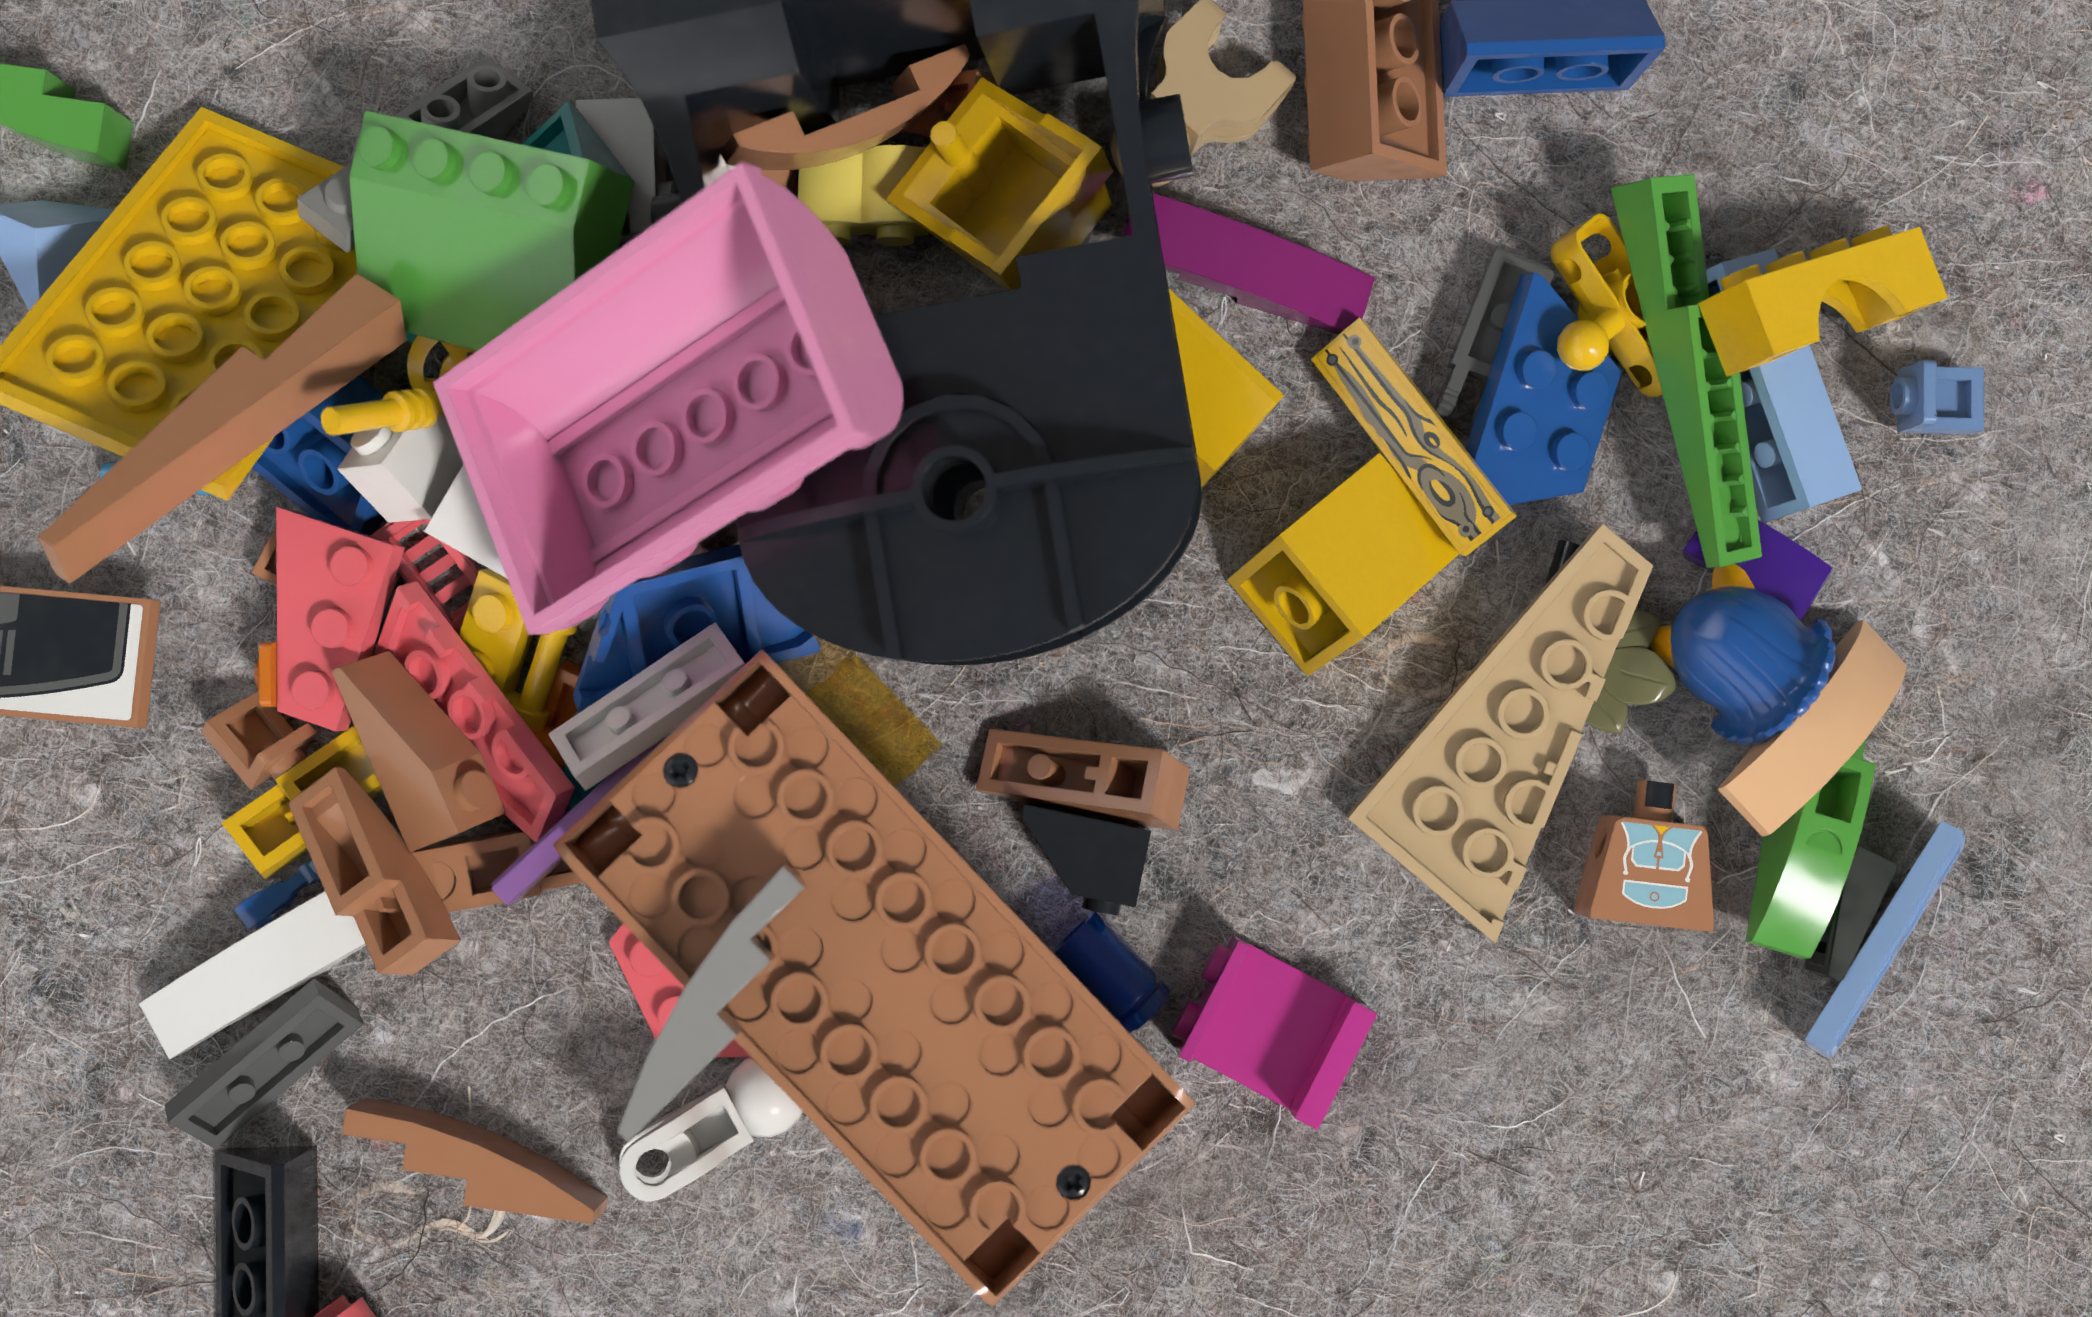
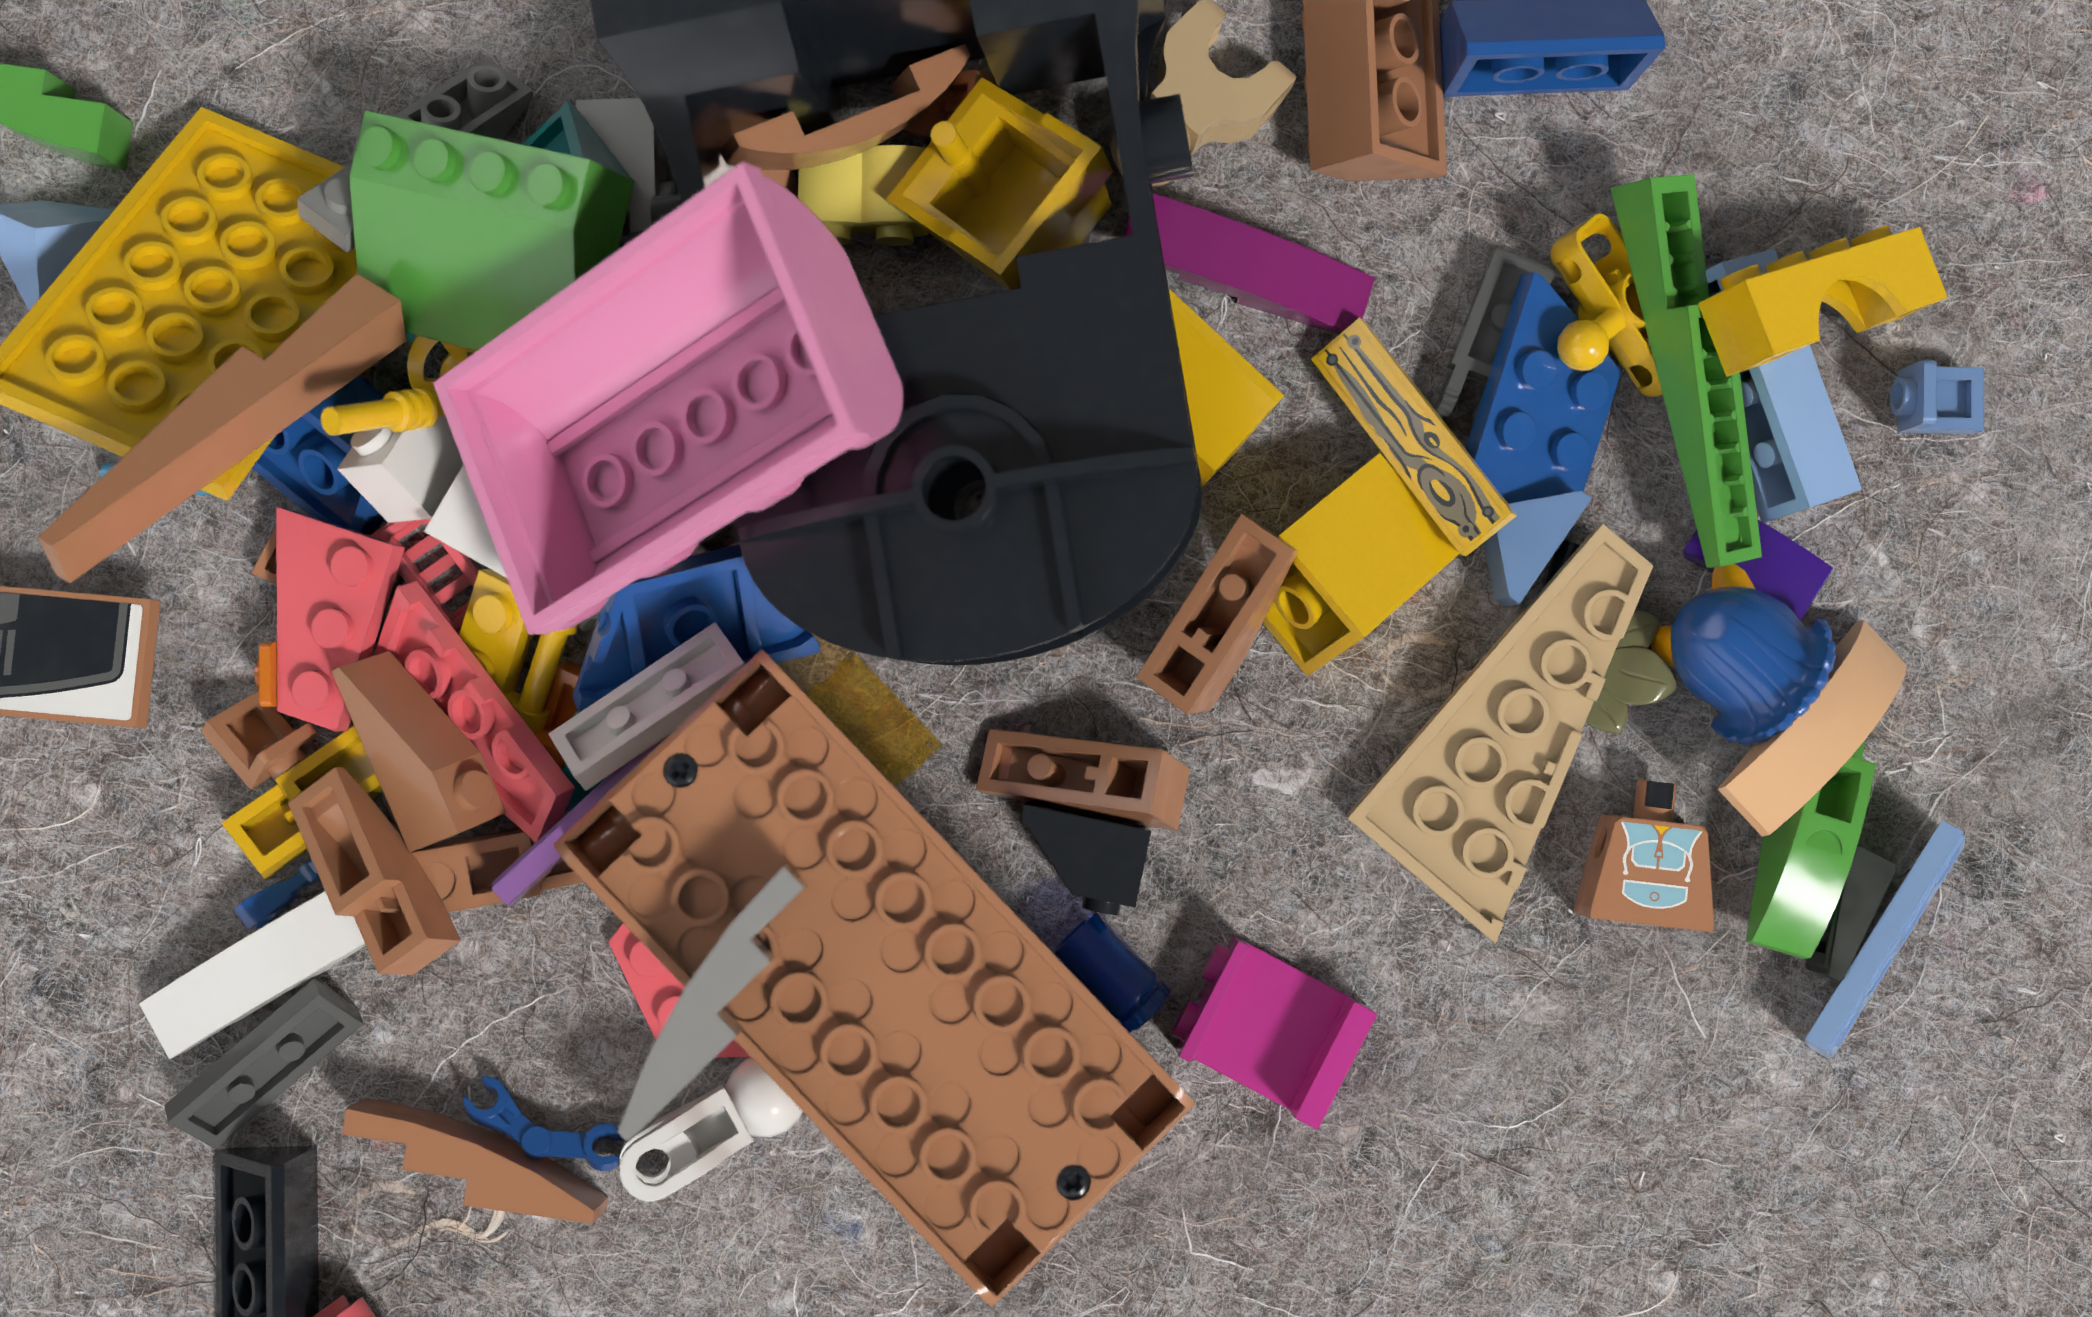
none -> blue piece [463,1077,623,1172]
none -> nougat slope [1136,514,1298,715]
none -> medium blue slope [1484,491,1592,607]

